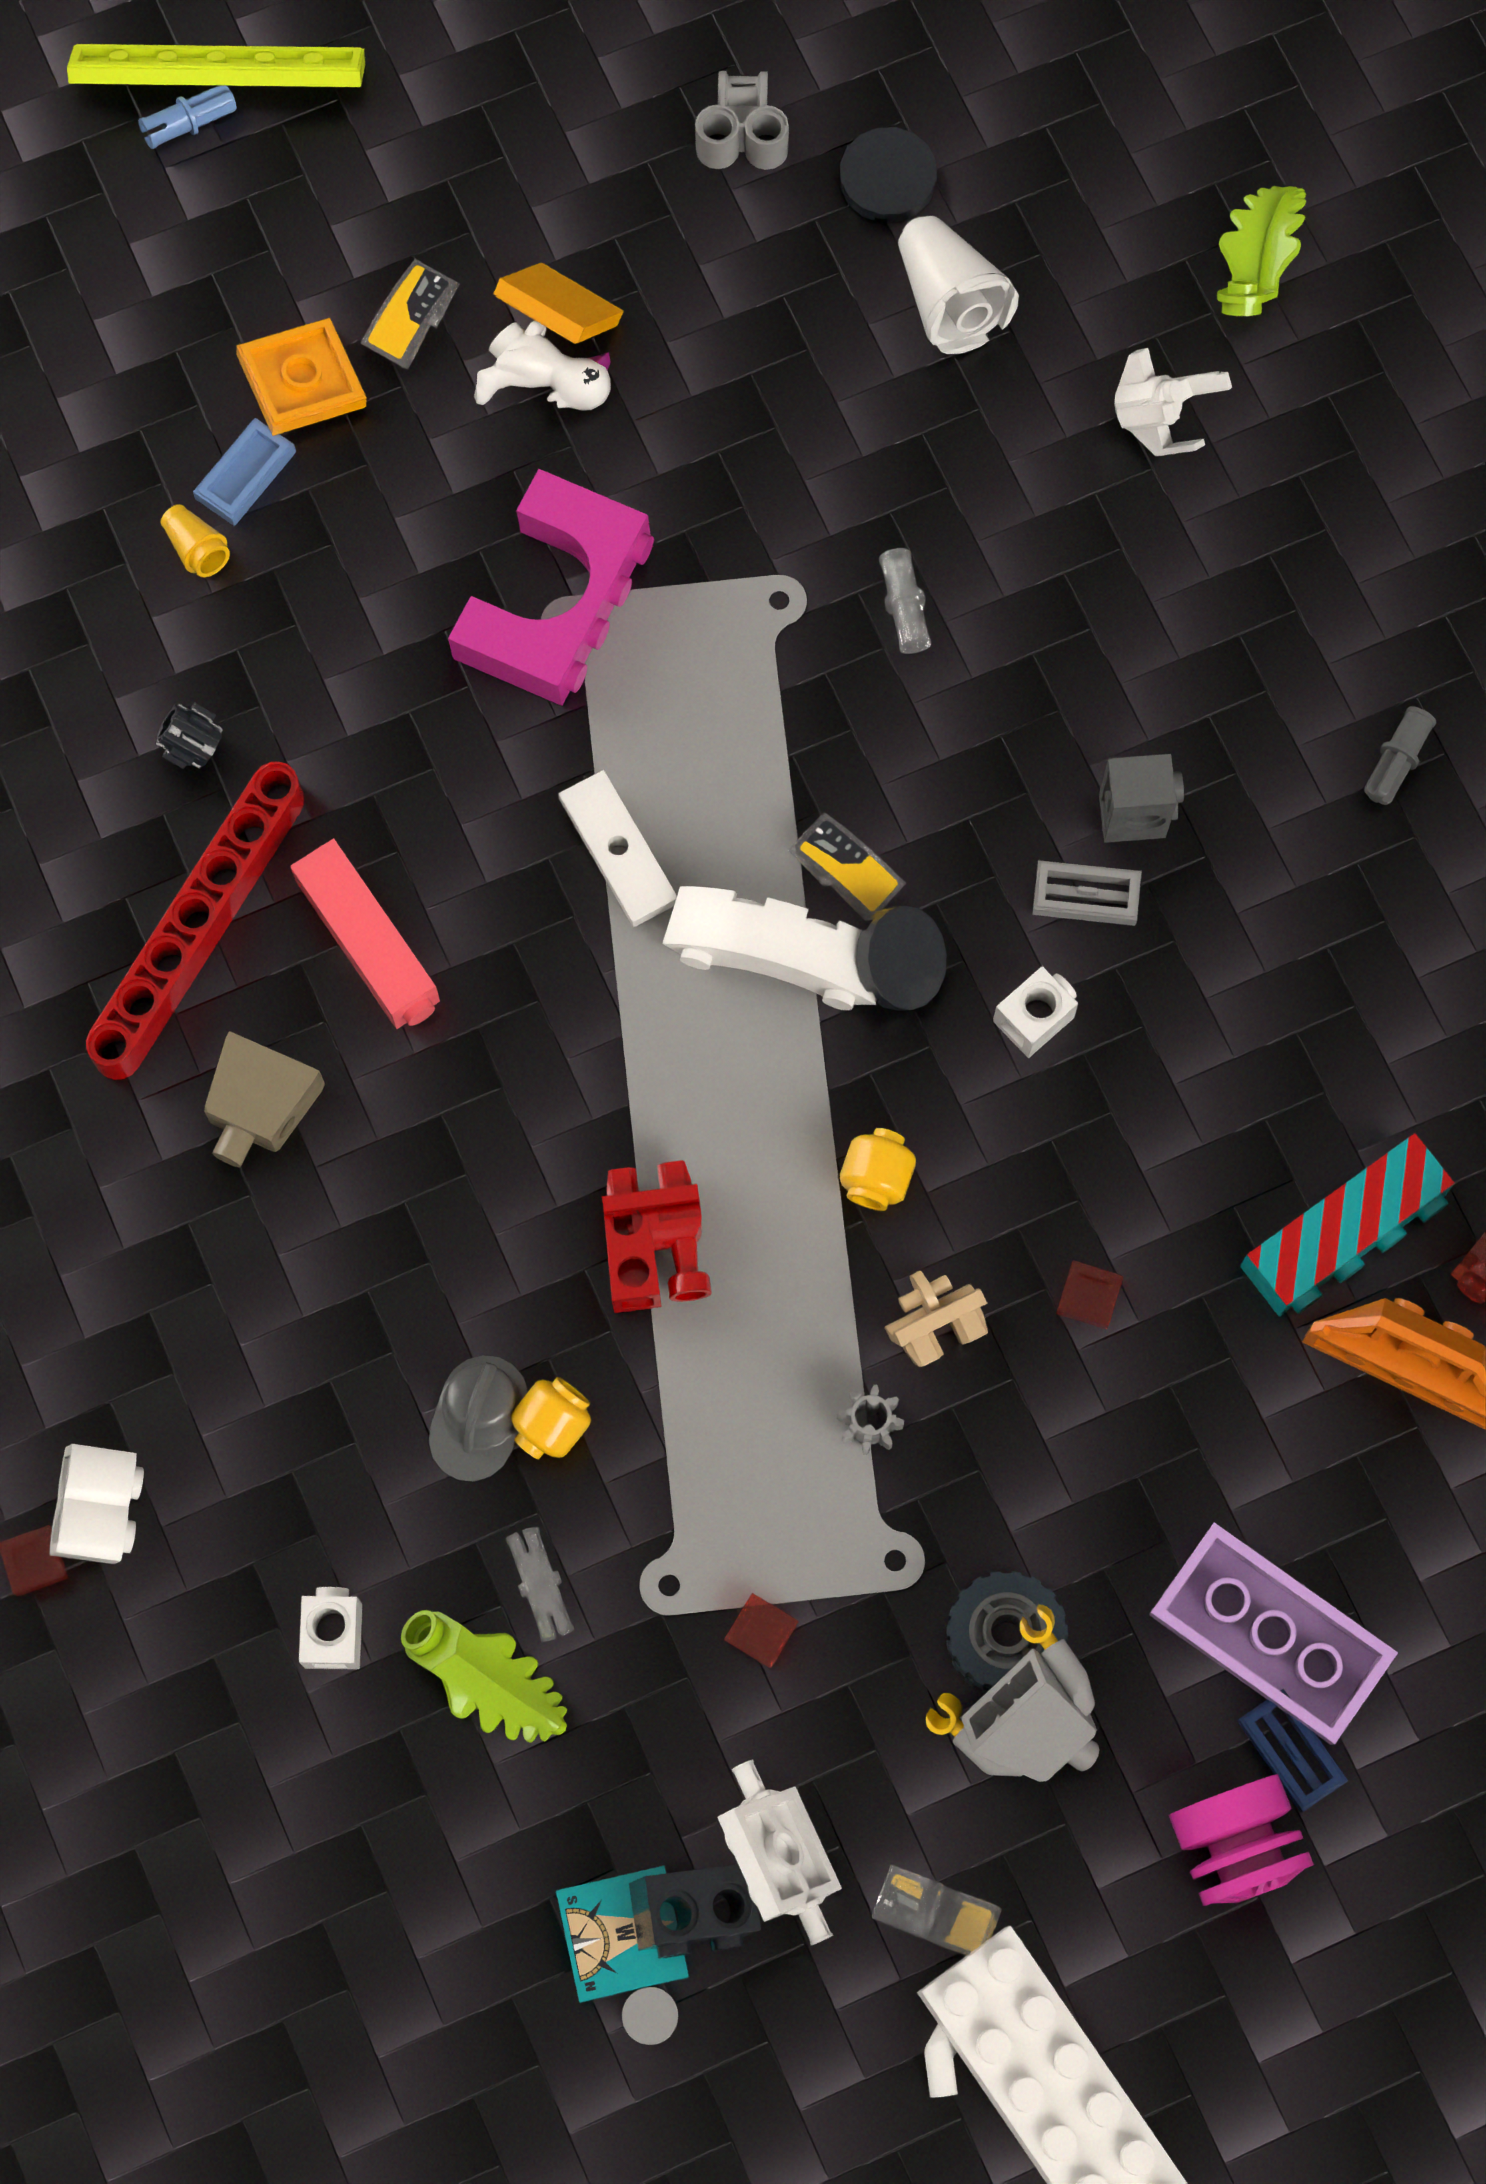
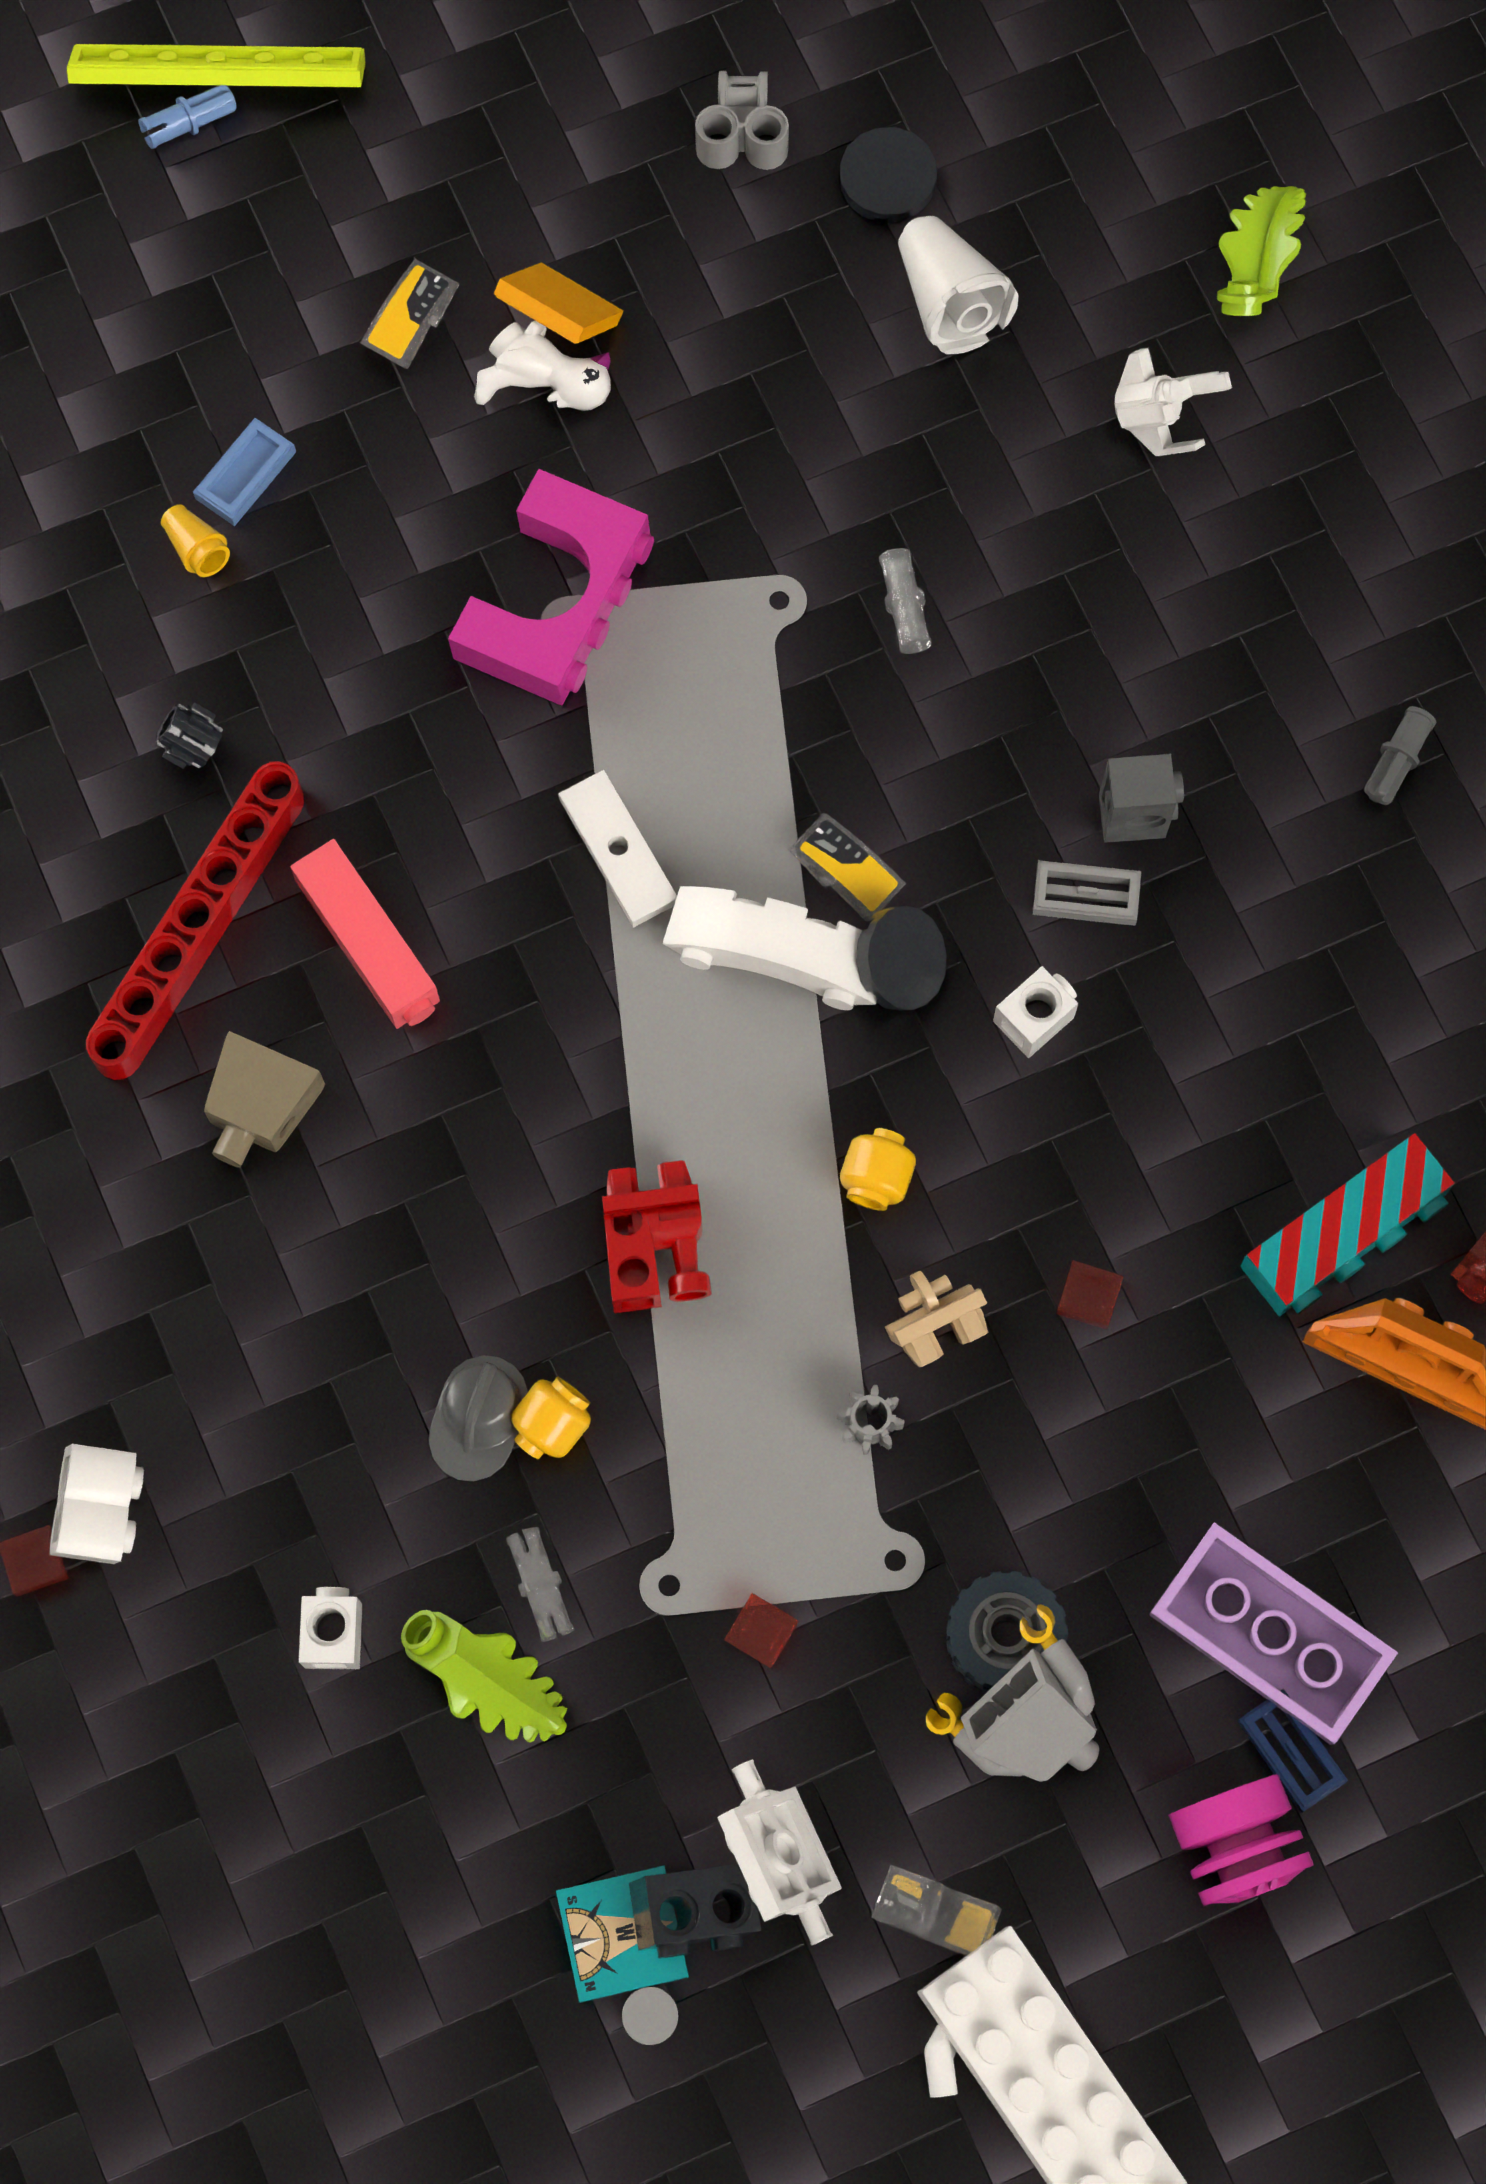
light orange tile [237,318,366,436] -> none

